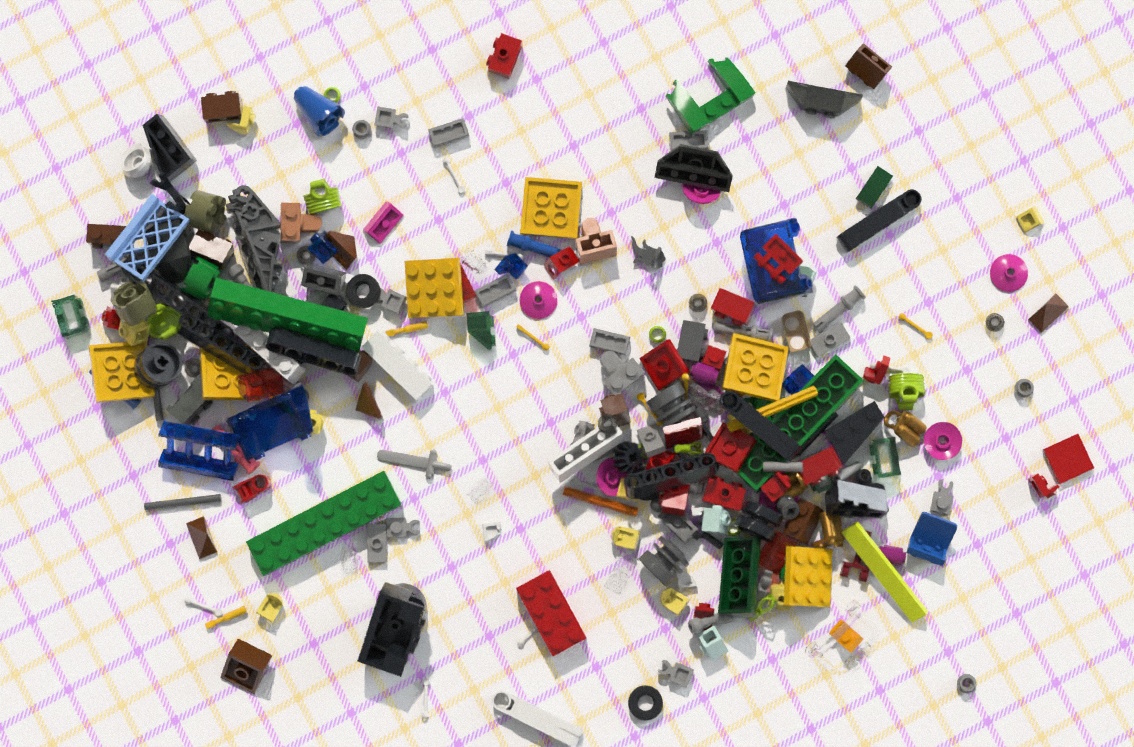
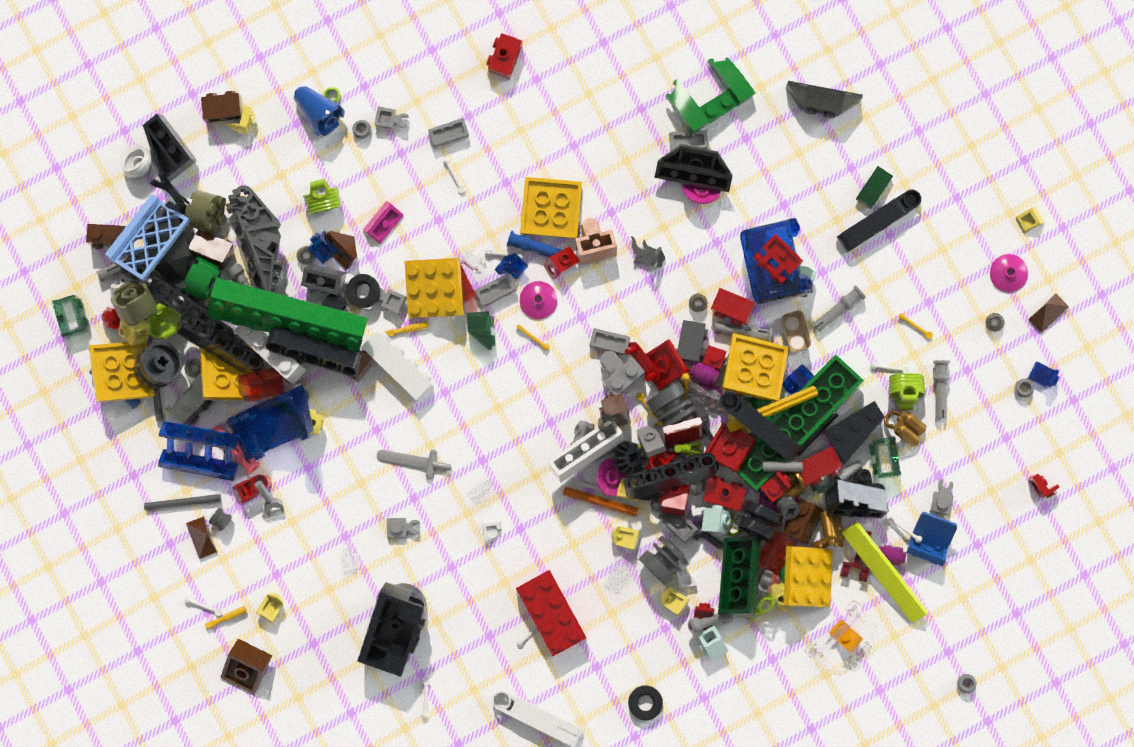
green brick [246,470,403,576] -> none
nougat brick [280,202,322,244] -> none
reddish brown slope [355,382,383,420] -> none
light grey plate [367,524,387,563] -> none
lime piece [649,326,666,343] -> none
light grey plate [658,660,694,688] -> none
light grey plate [811,322,851,358] -> none
reddish brown brick [845,43,892,90] -> none
red bracket [862,355,891,385] -> none
dark pink dish [924,422,962,460] -> none
red tile [1042,433,1095,484] -> none
none -> dark grey wheel [209,507,233,531]
none -> light grey piece [255,481,284,517]
none -> red piece [624,341,661,382]
none -> white hinge [888,516,922,543]
none -> light grey pin [933,360,950,418]
none -> clear blue bracket [1027,361,1060,389]

